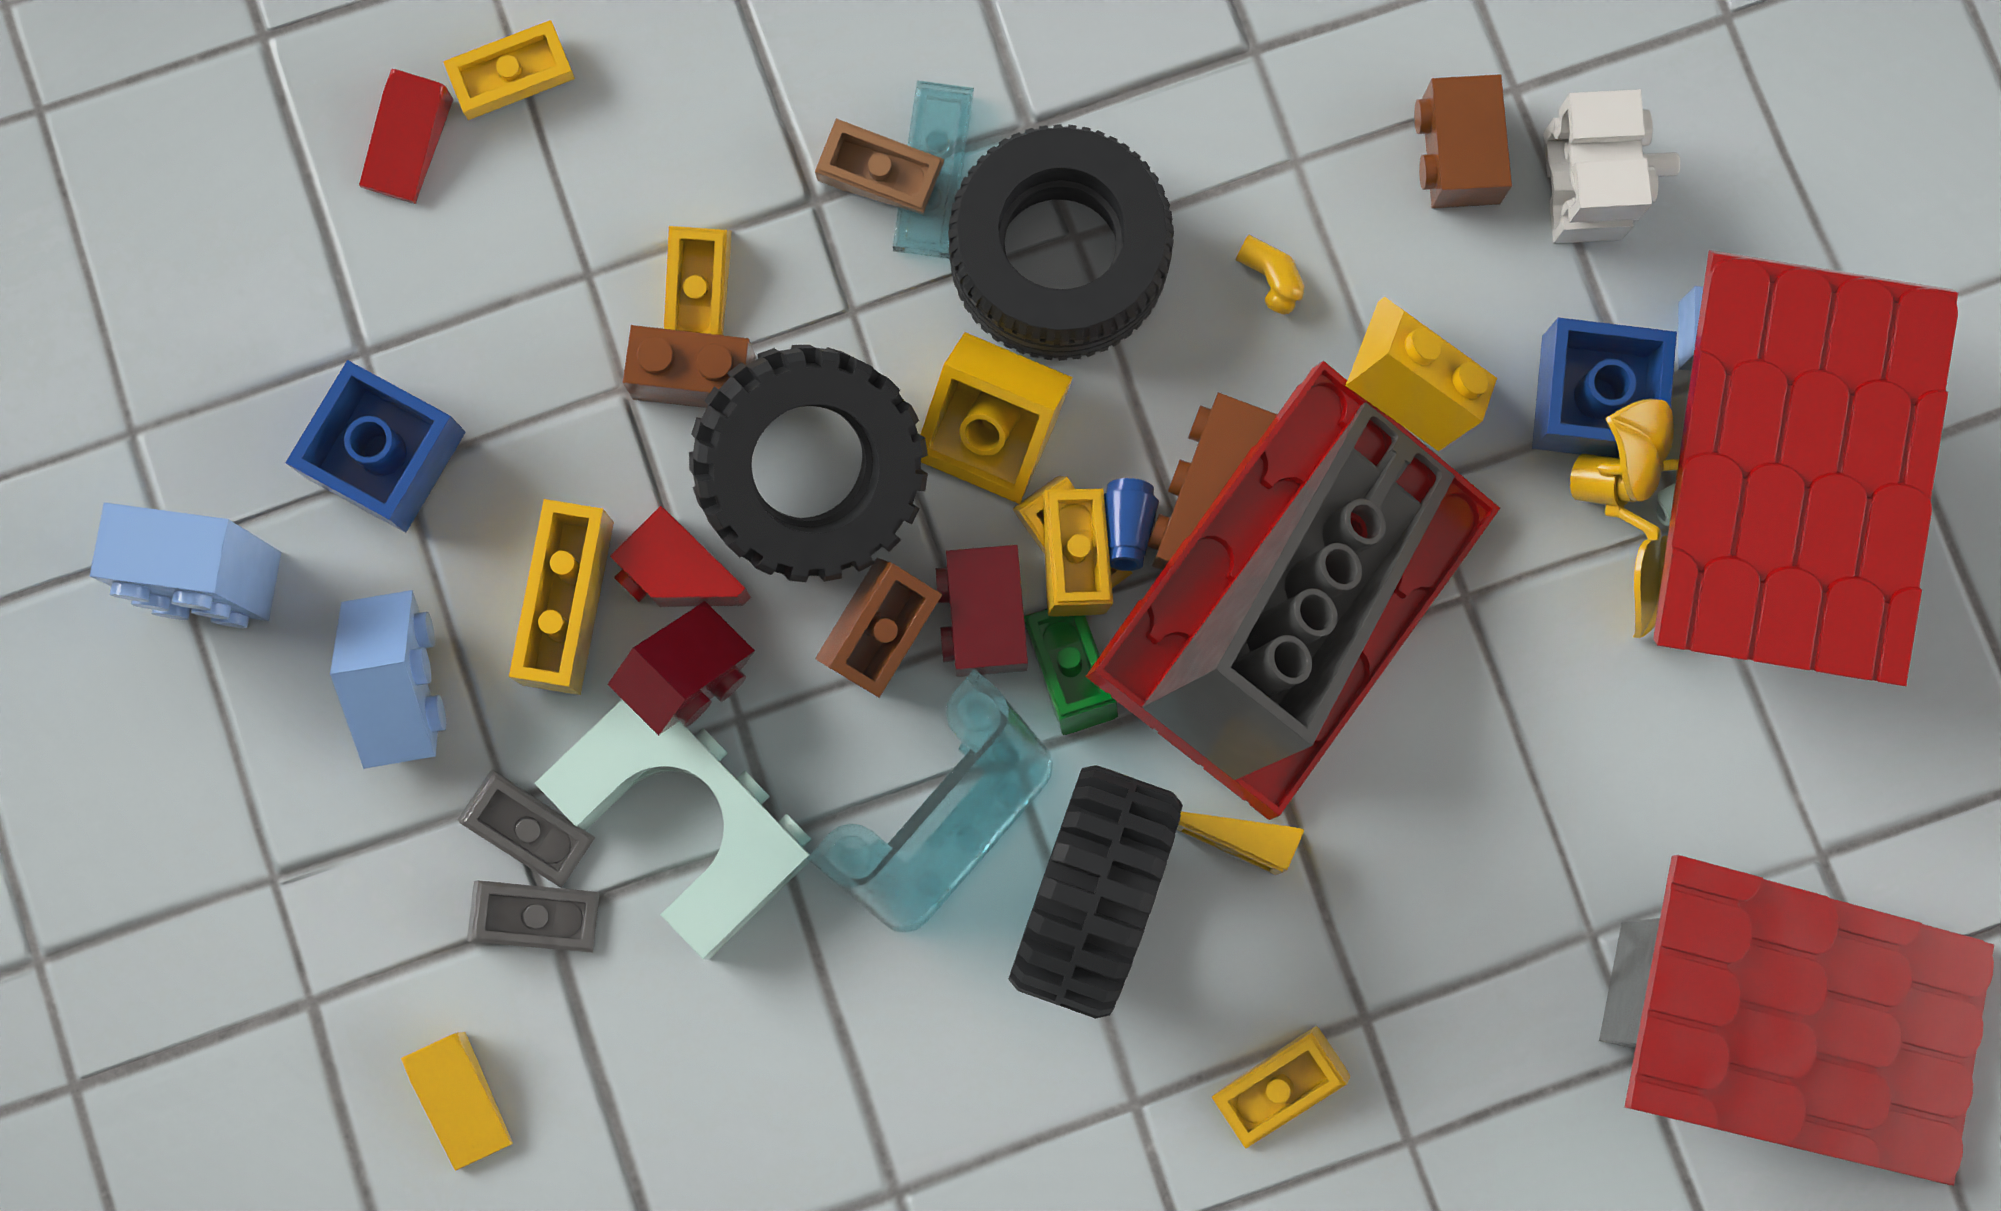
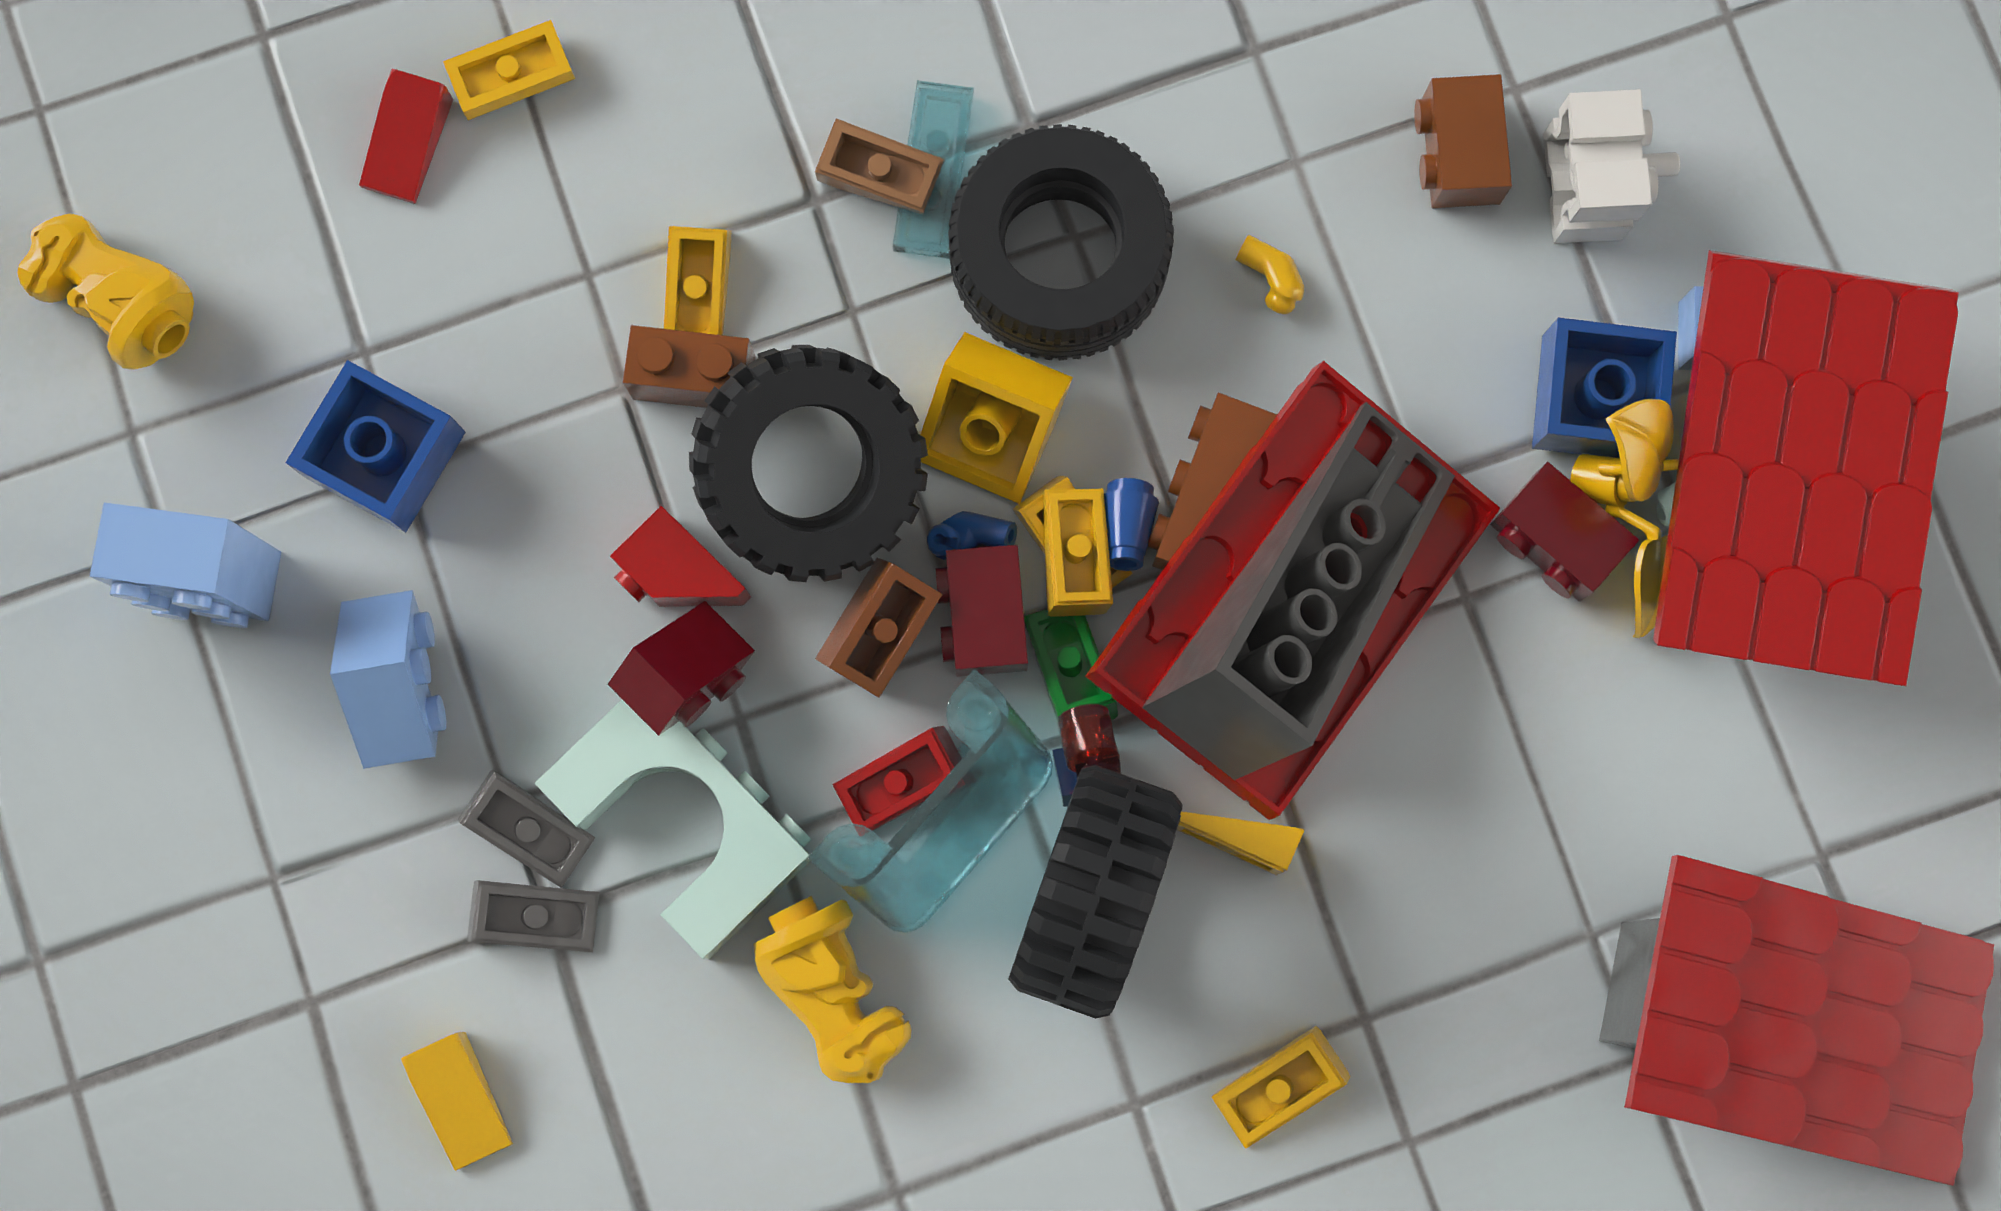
yellow brick [509,499,614,695] -> none
yellow slope [1345,297,1497,452] -> none
none -> yellow animal [17,214,194,370]
none -> yellow animal [753,896,912,1083]
none -> red slope [832,726,971,837]
none -> blue arm [926,511,1017,560]
none -> clear red leg [1052,704,1121,807]
none -> dark red brick [1490,461,1639,602]

